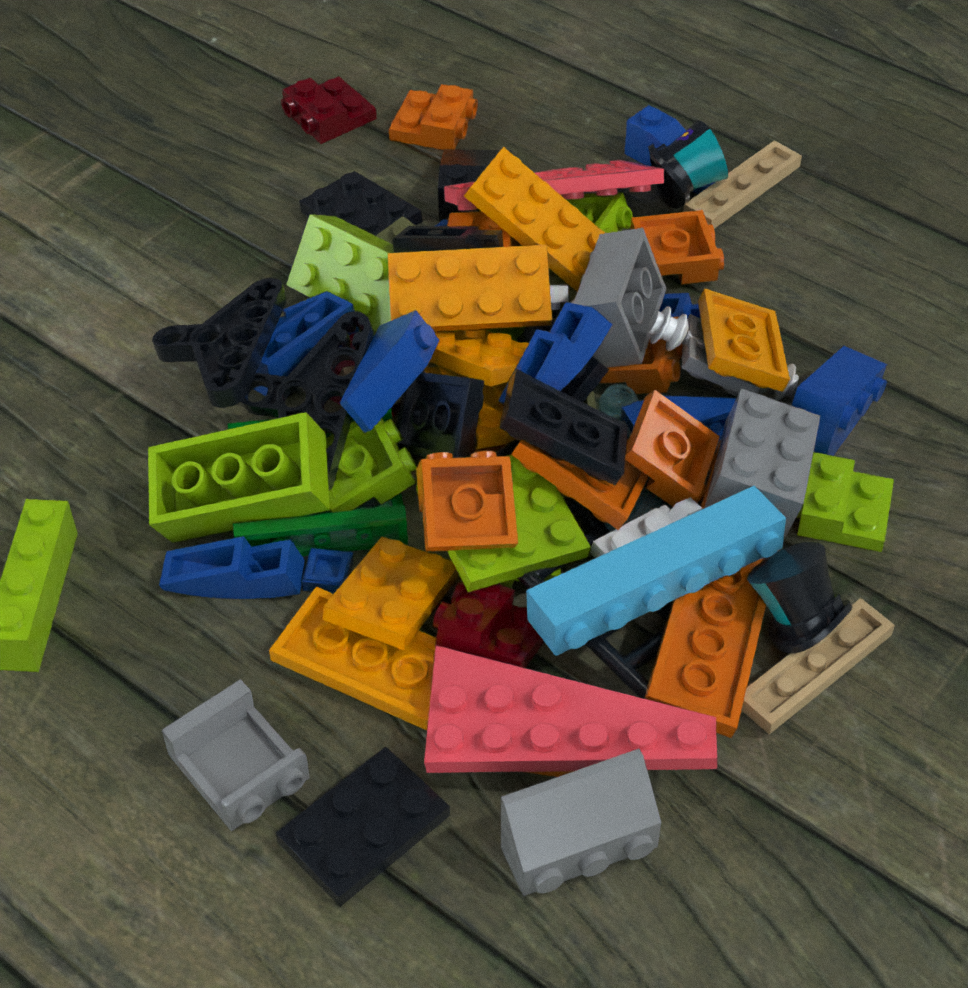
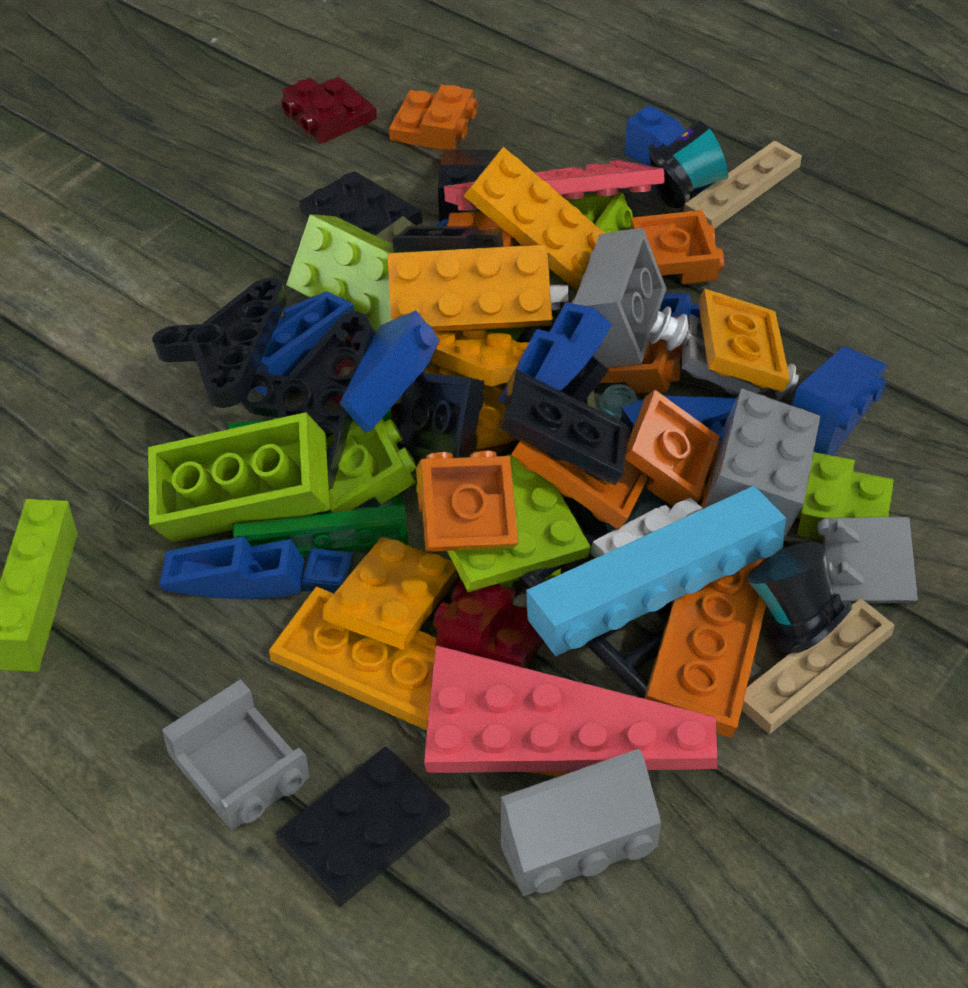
none -> light grey plate [818,517,918,603]

